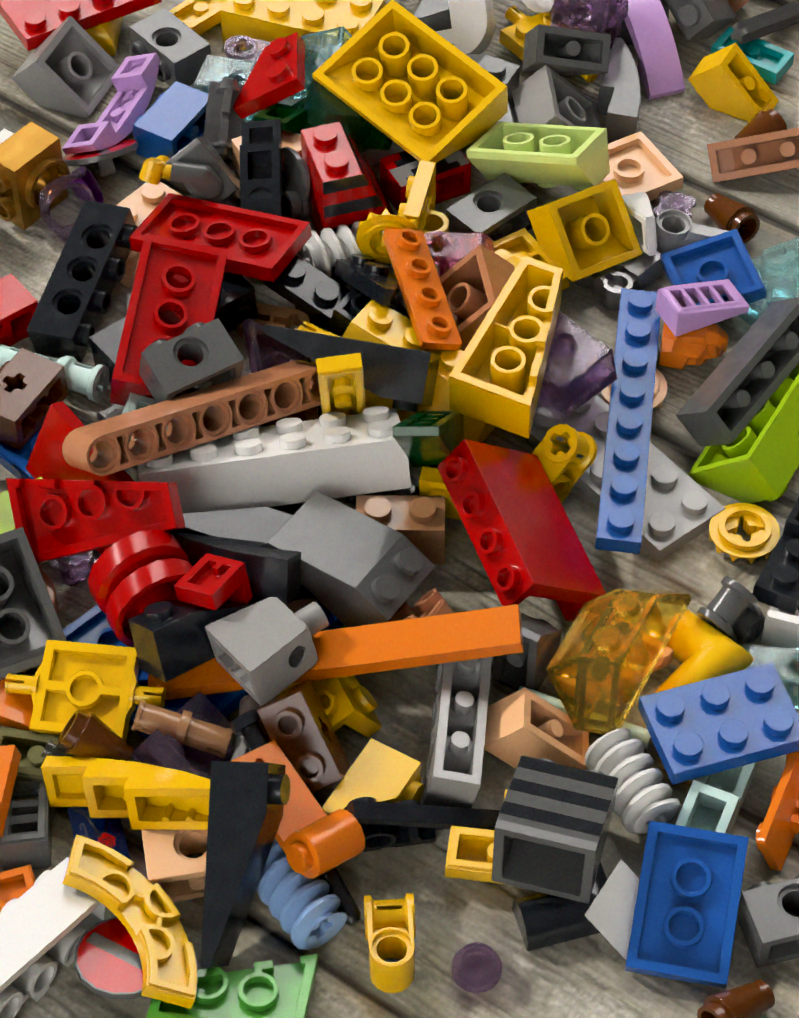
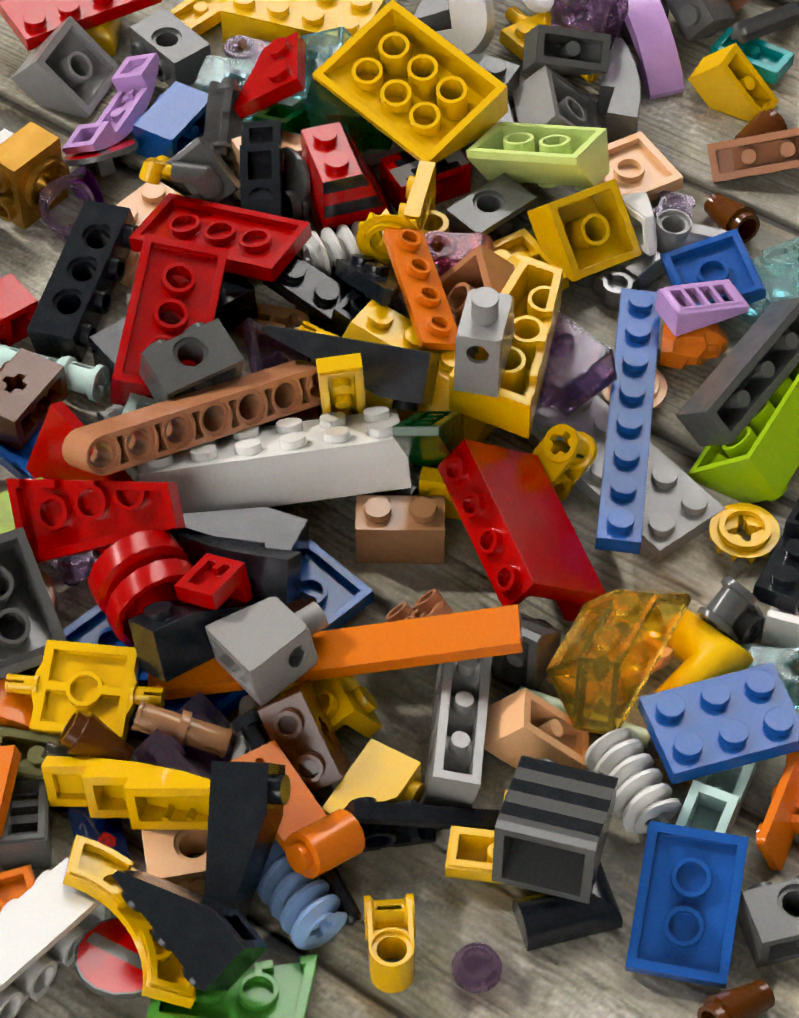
dark grey slope [263,491,435,627] -> none
white sticker [584,859,640,960] -> none
none -> black slope [112,870,269,992]
none -> light grey torso [454,287,515,398]

